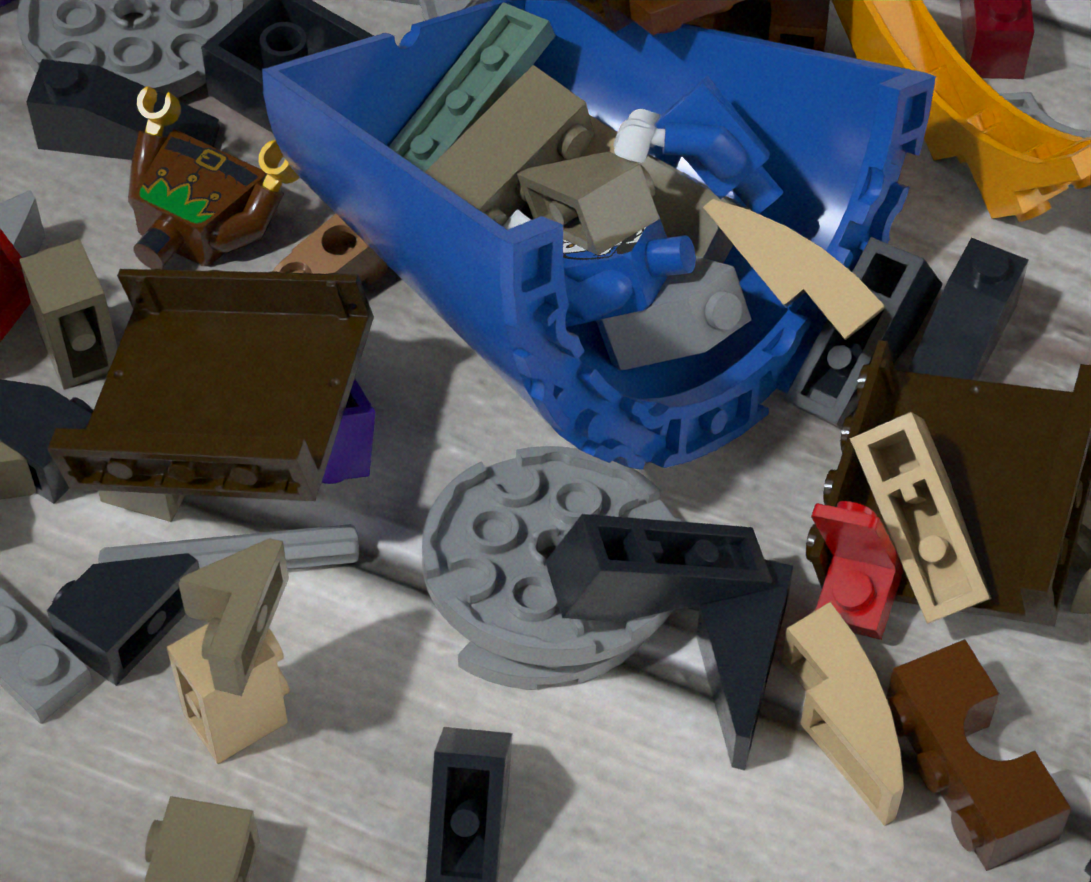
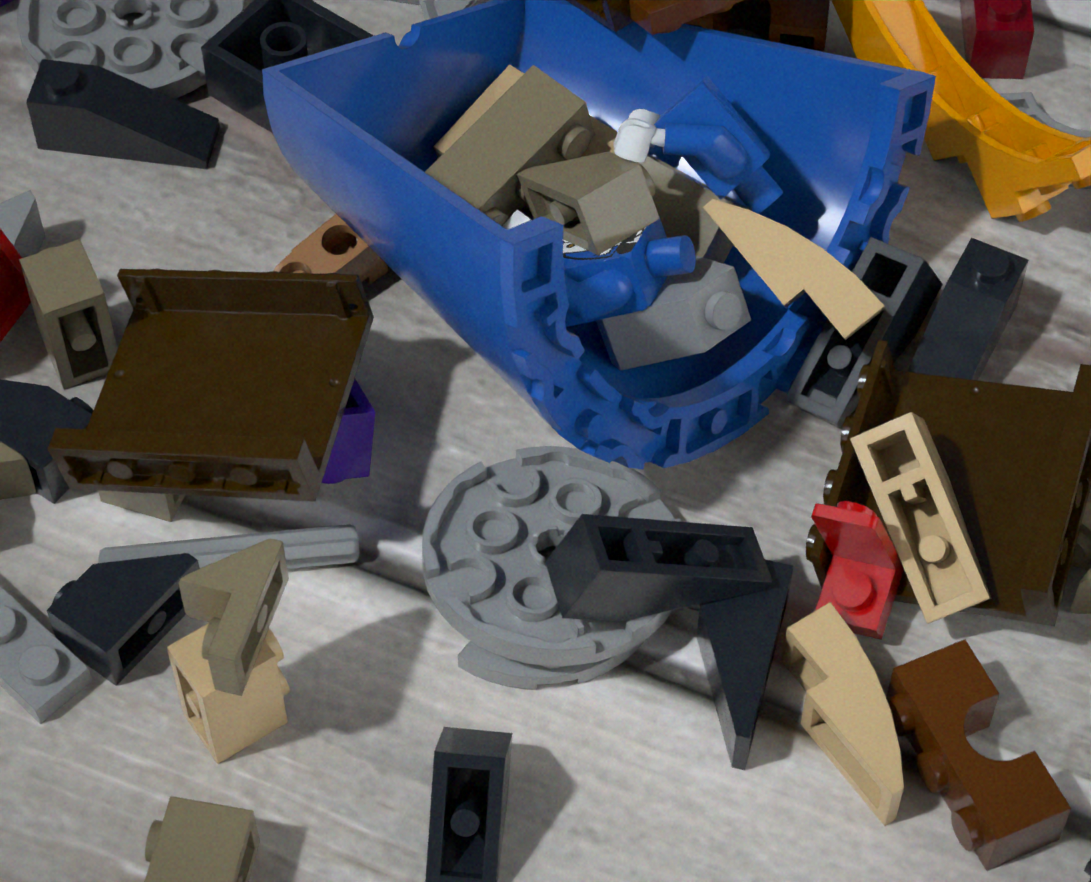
reddish brown torso [128,86,300,269] -> none
sand green plate [389,2,555,172] -> none

